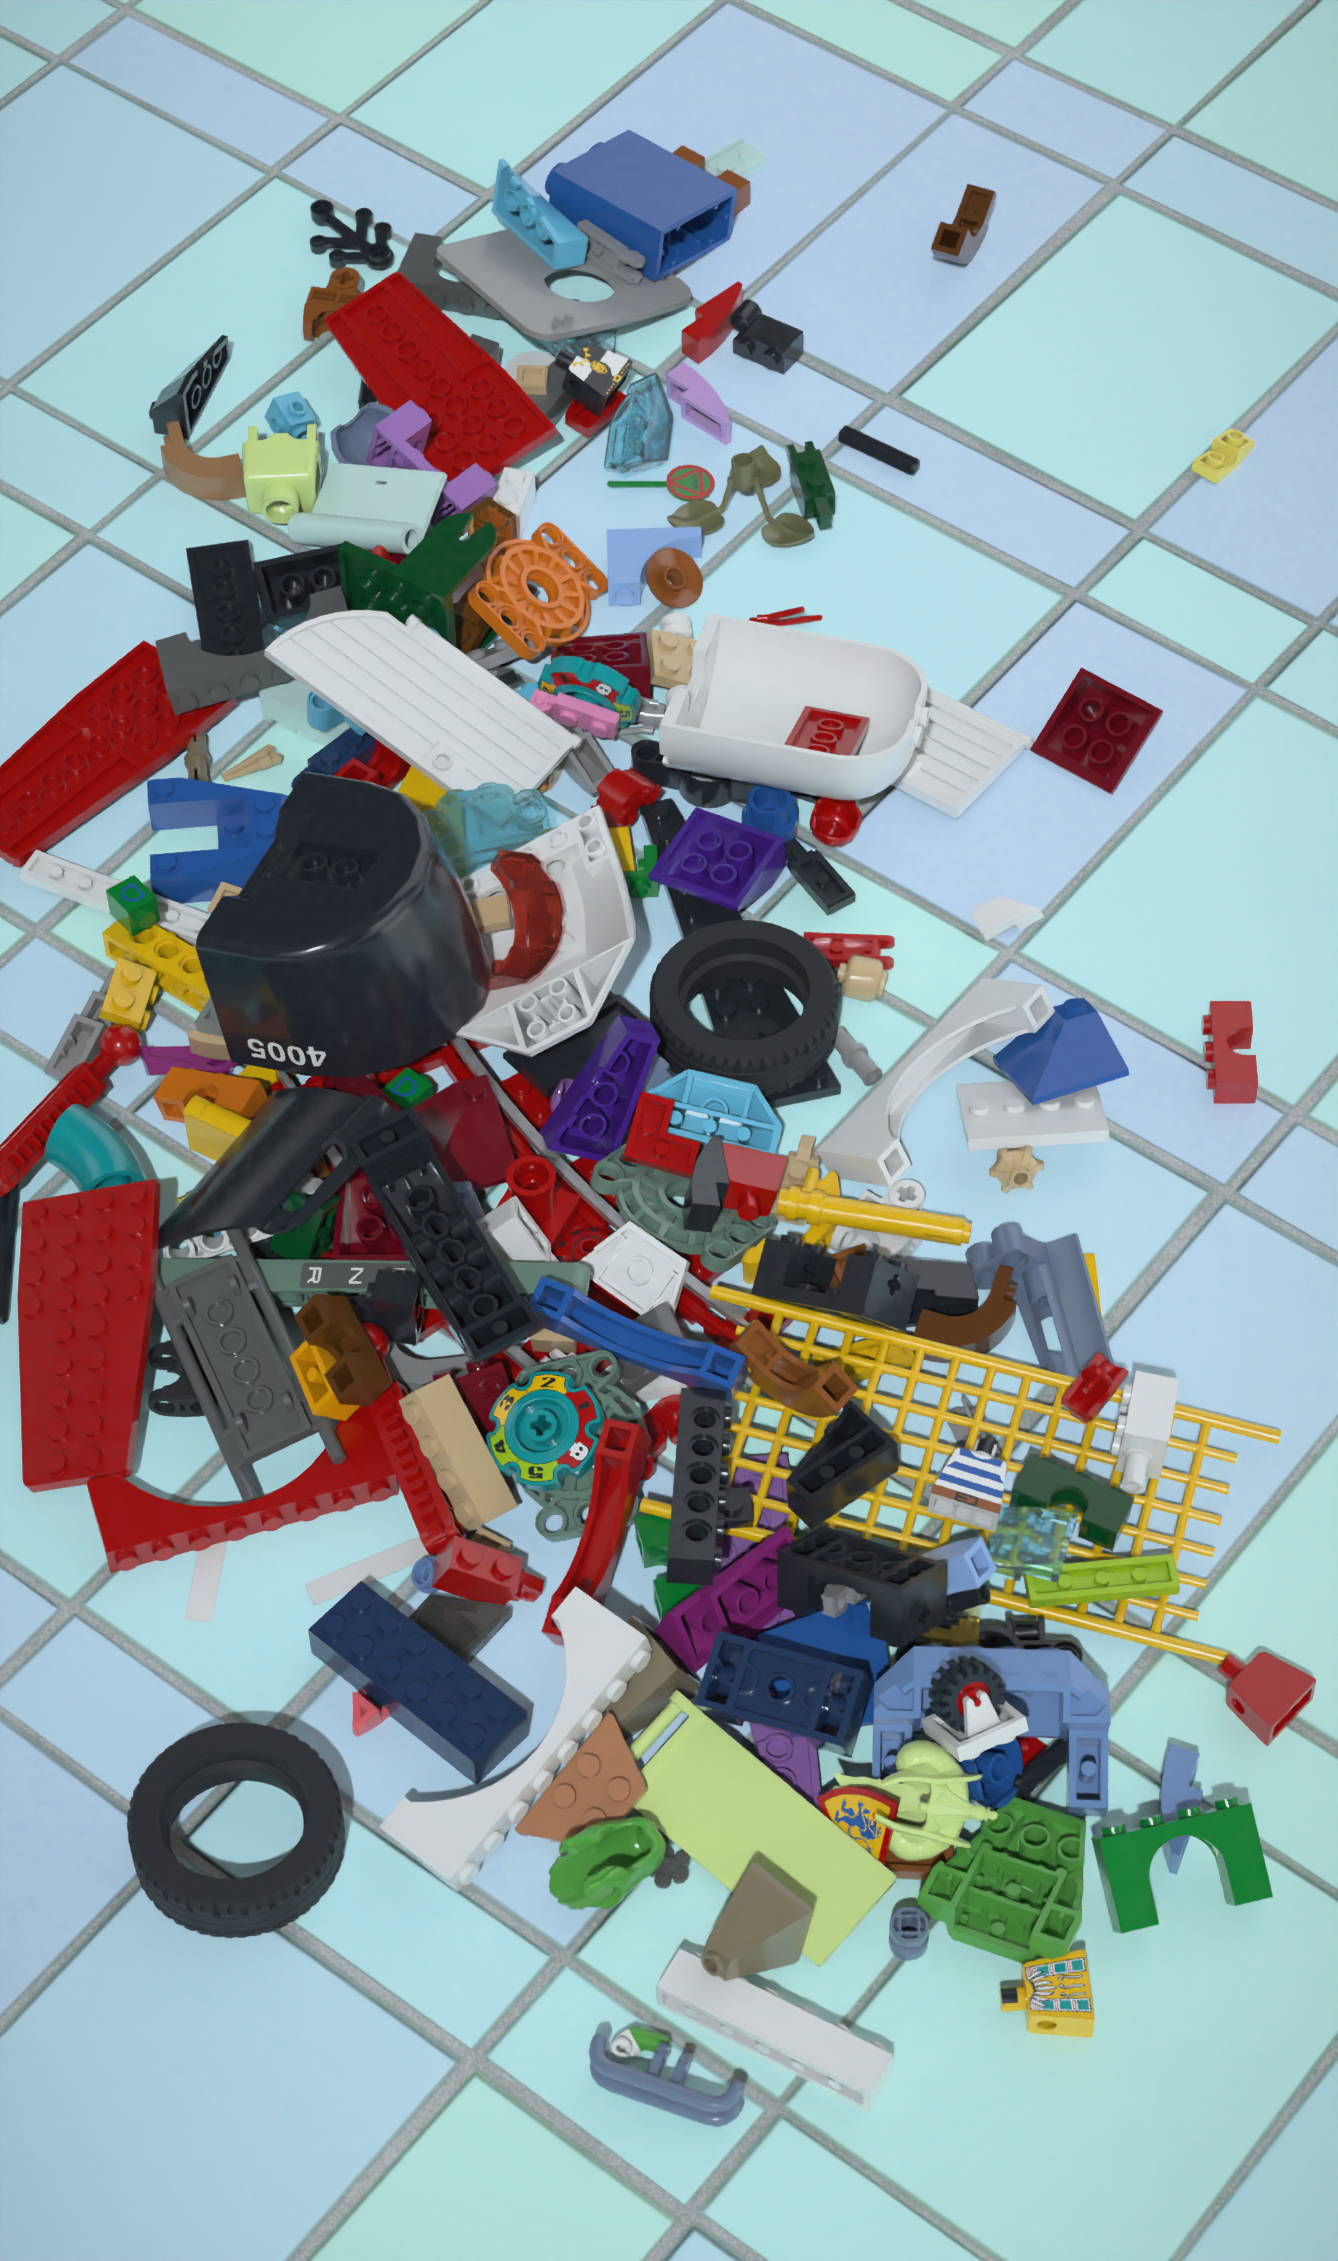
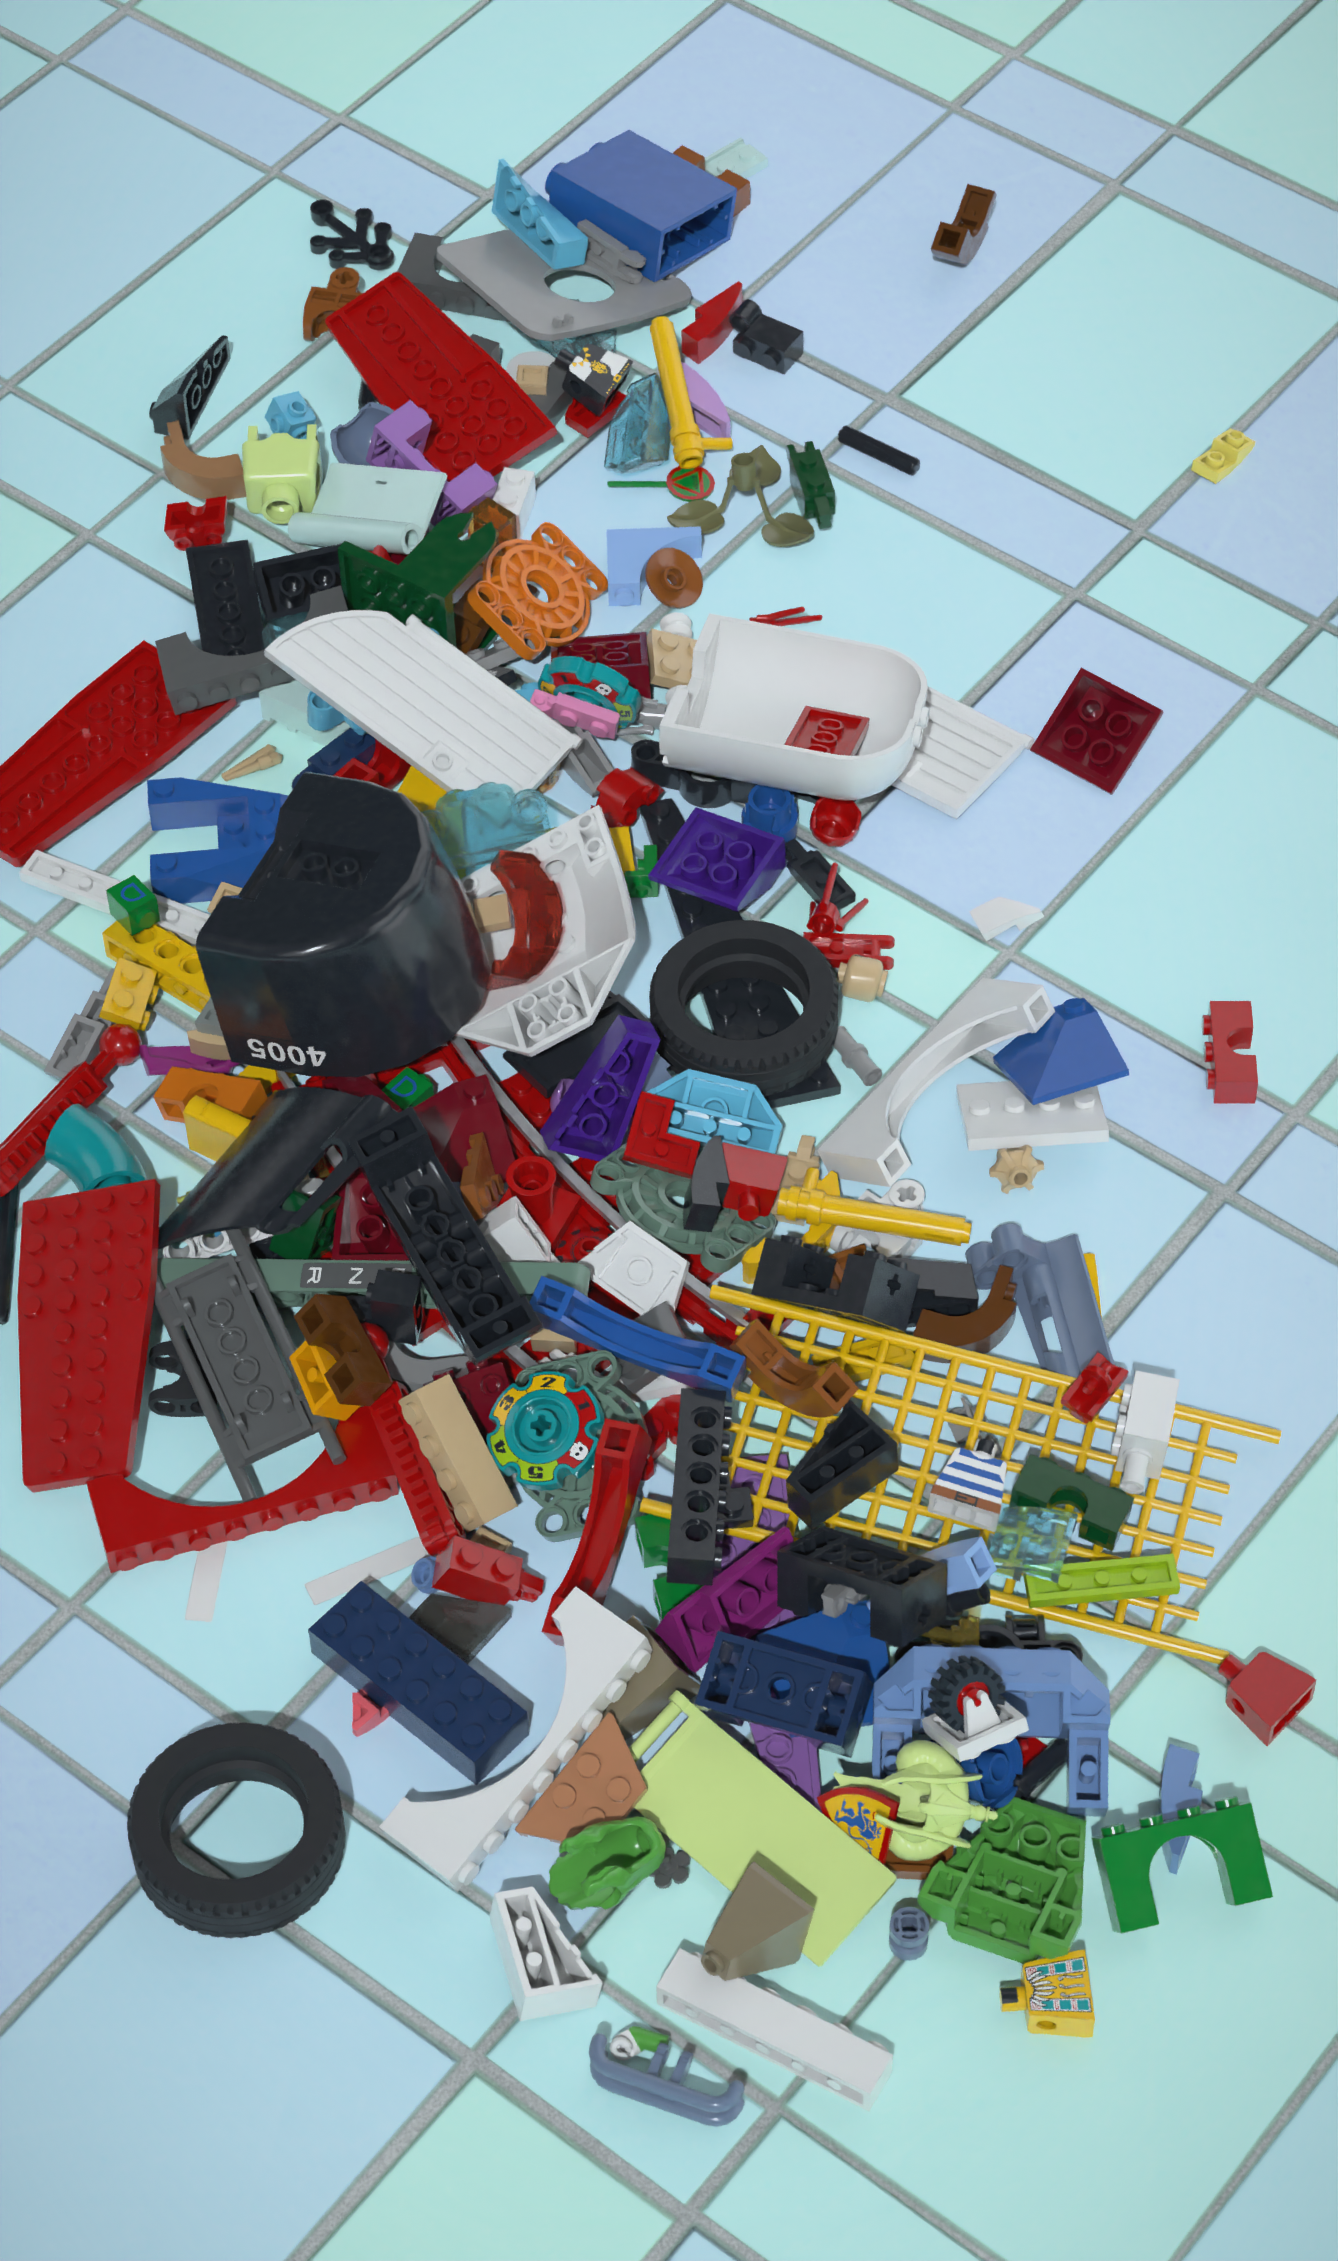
dark tan pin [184,732,210,782] -> none
none -> red cylinder [164,496,228,551]
none -> dark orange wing [460,1132,505,1220]
none -> white wedge [489,1886,603,2021]
none -> yellow cylinder [649,316,733,469]
none -> red plant [806,862,869,936]

